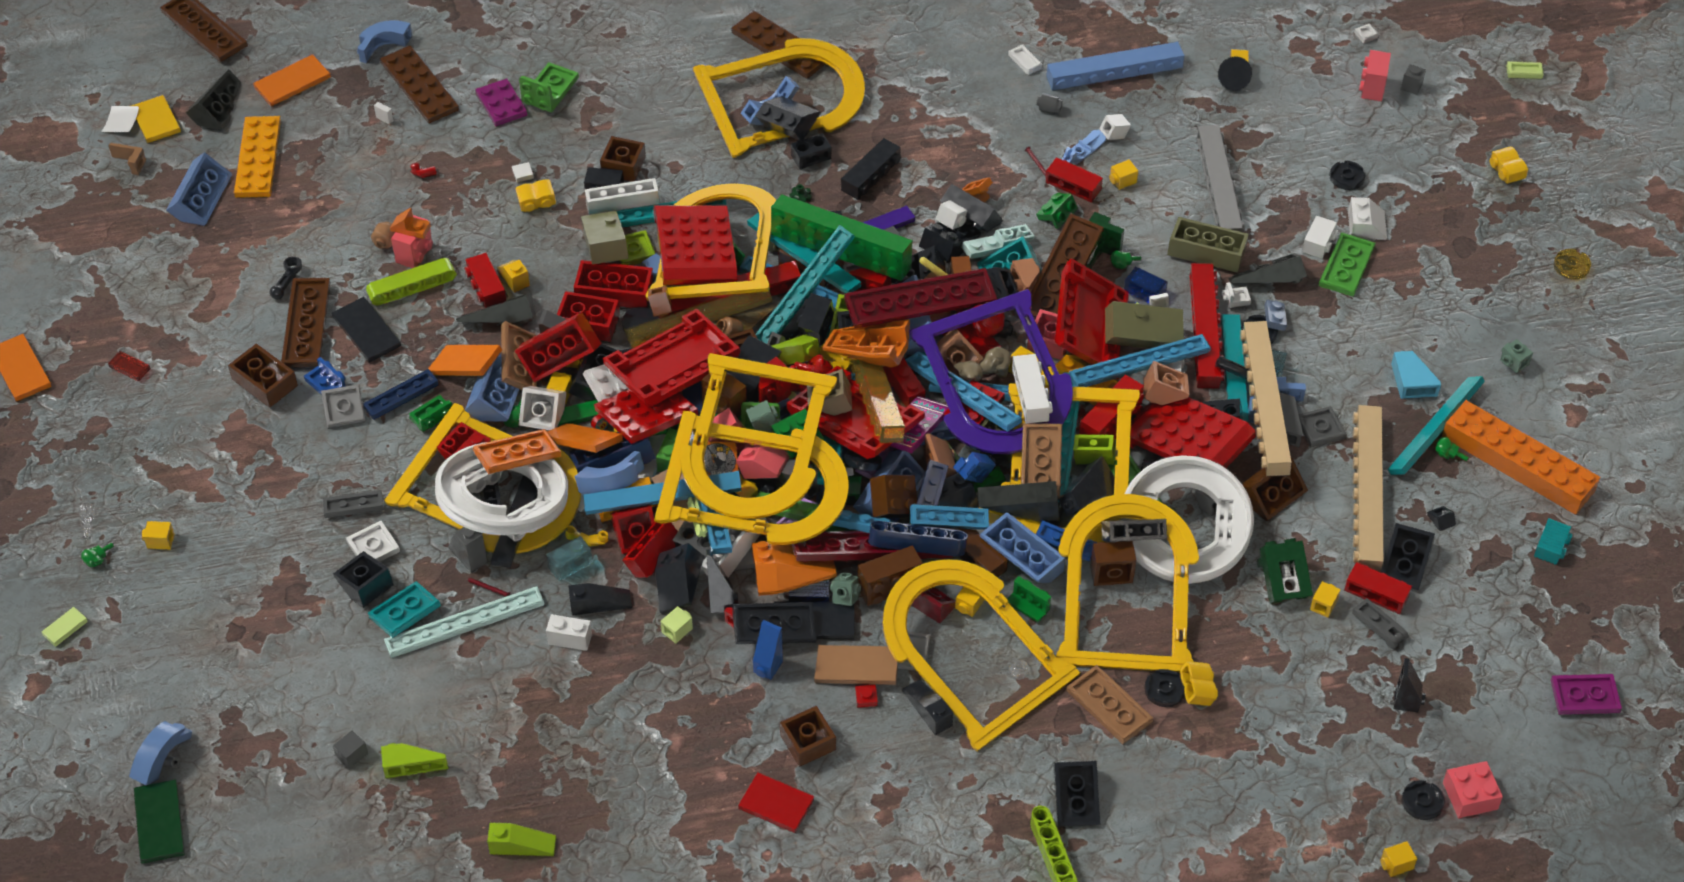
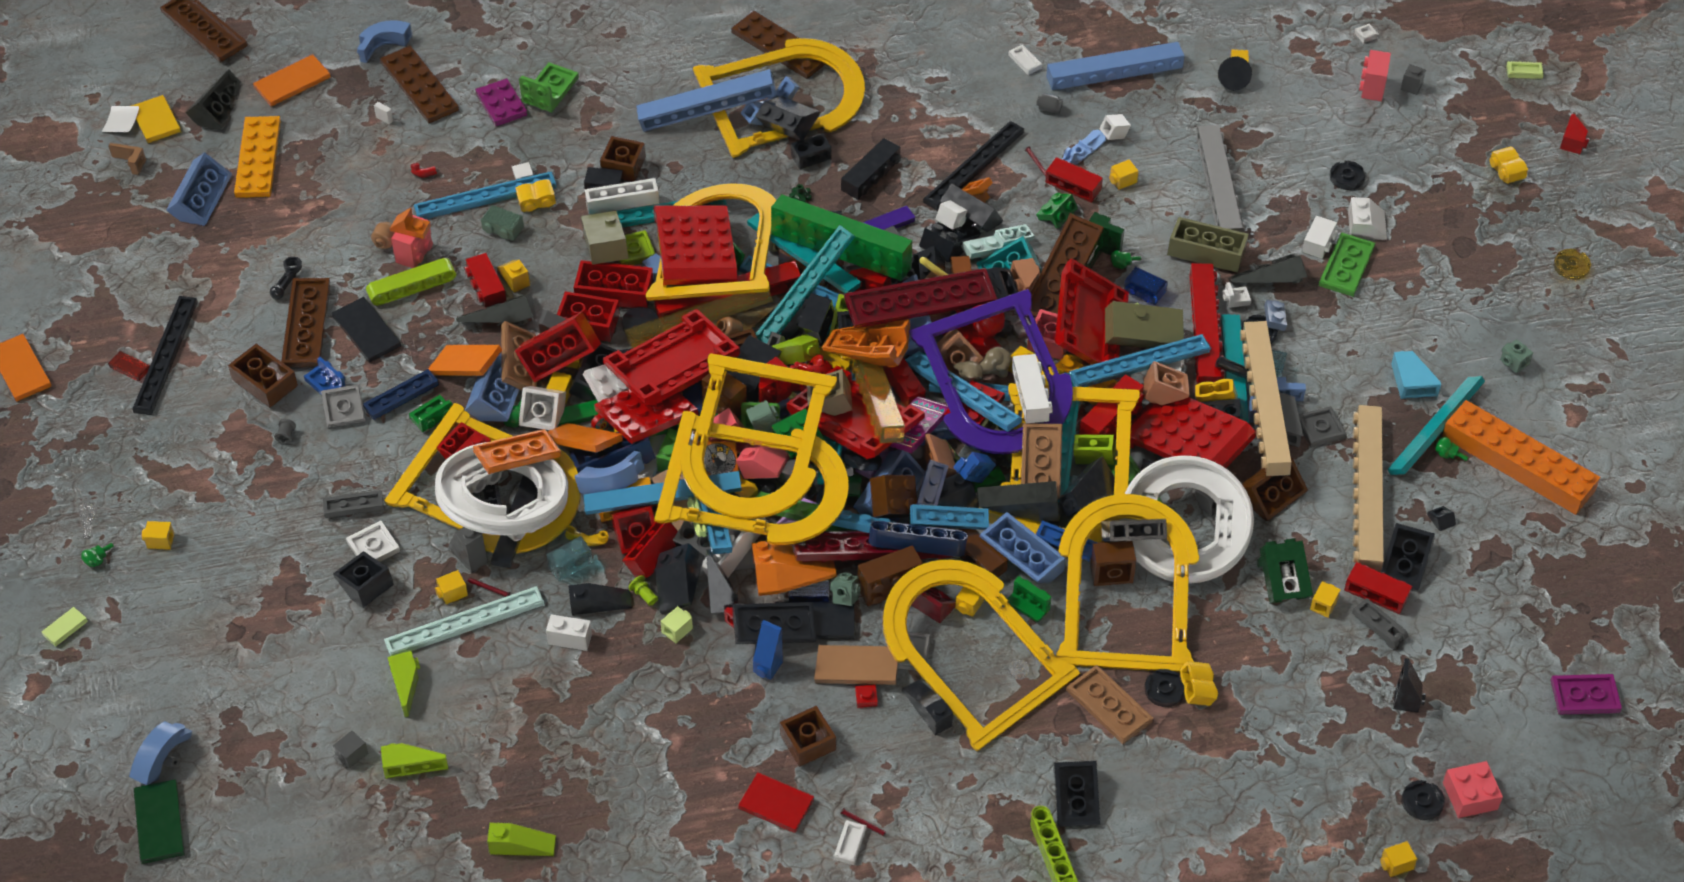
teal tile [368,581,441,638] -> none
dark orange brick [648,286,672,317] -> none
white tile [1149,293,1169,308] -> none
teal brick [1534,518,1573,565] -> none
none -> black tile [132,296,198,415]
none -> dark grey bush [274,419,296,444]
none -> lime slope [387,651,421,717]
none -> dark azure tile [414,171,557,219]
none -> yellow brick [435,570,468,605]
none -> sand green brick [481,205,524,241]
none -> lime pin [628,575,658,606]
none -> medium blue brick [637,69,777,132]
none -> white tile [834,820,866,865]
none -> dark red piece [840,807,886,836]
none -> black tile [923,120,1024,211]
none -> yellow brick [1195,379,1238,403]
none -> red slope [1560,114,1589,154]

